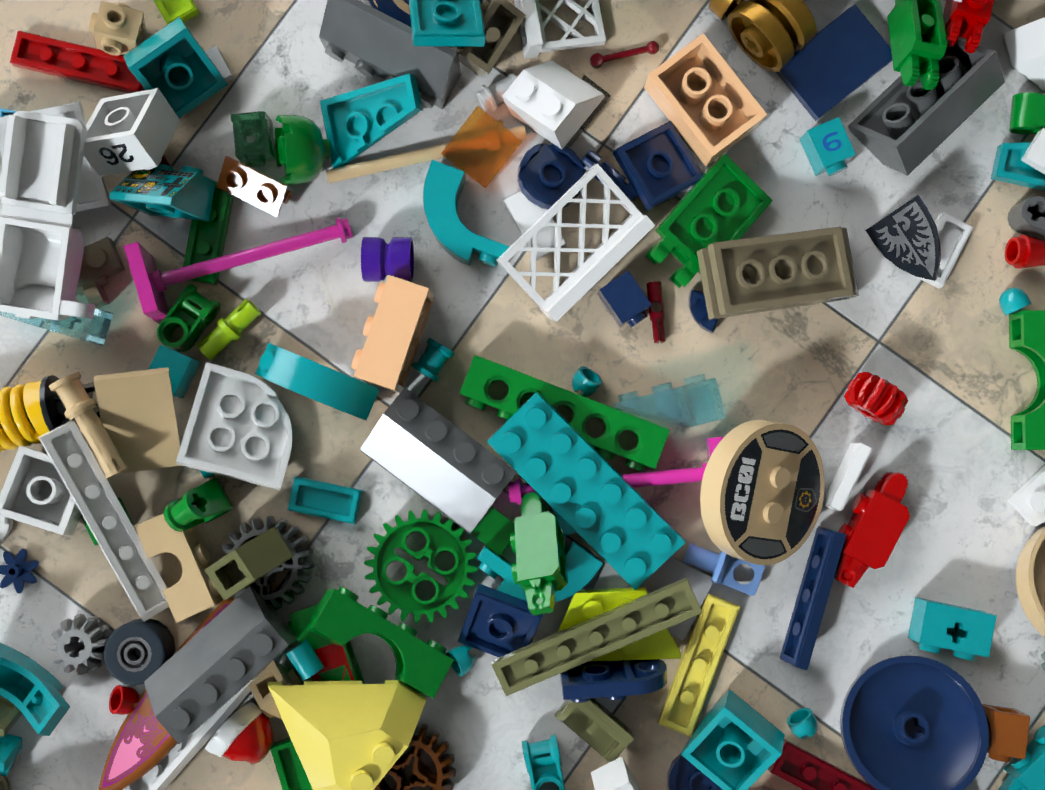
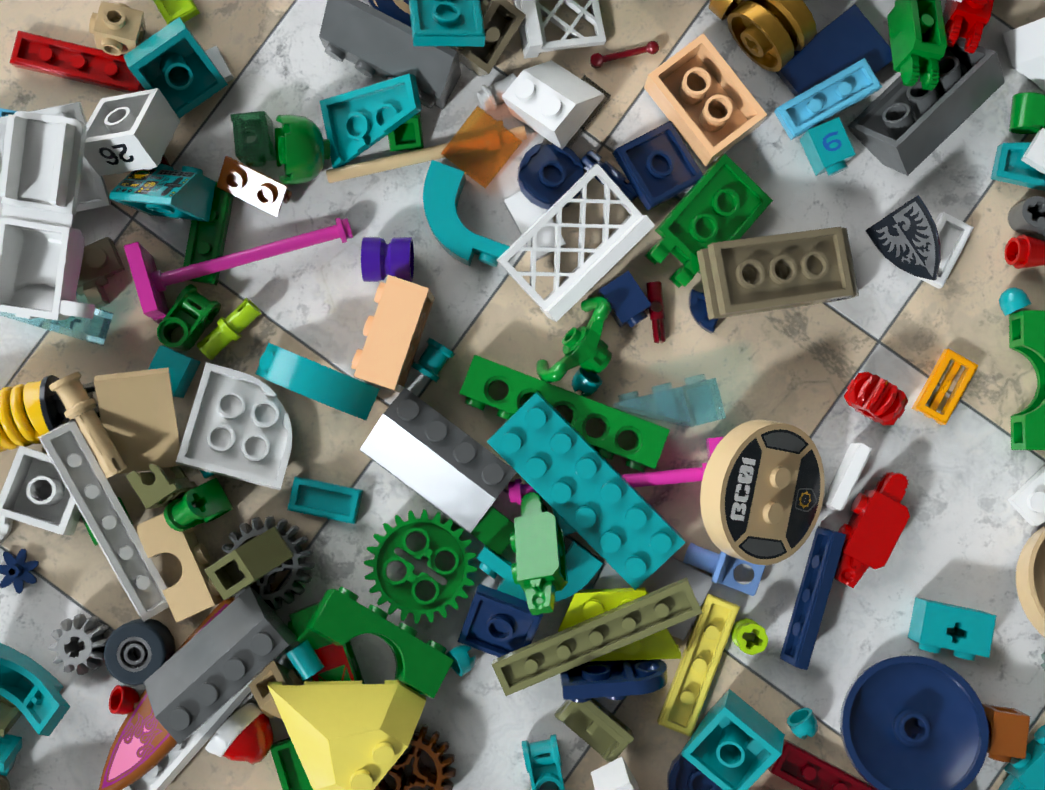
none -> olive hinge [126,464,197,509]
none -> green slope [388,112,424,152]
none -> green piece [536,296,612,383]
none -> lime bush [730,618,768,655]
none -> medium azure tile [774,58,882,140]
none -> light orange tile [912,348,978,425]

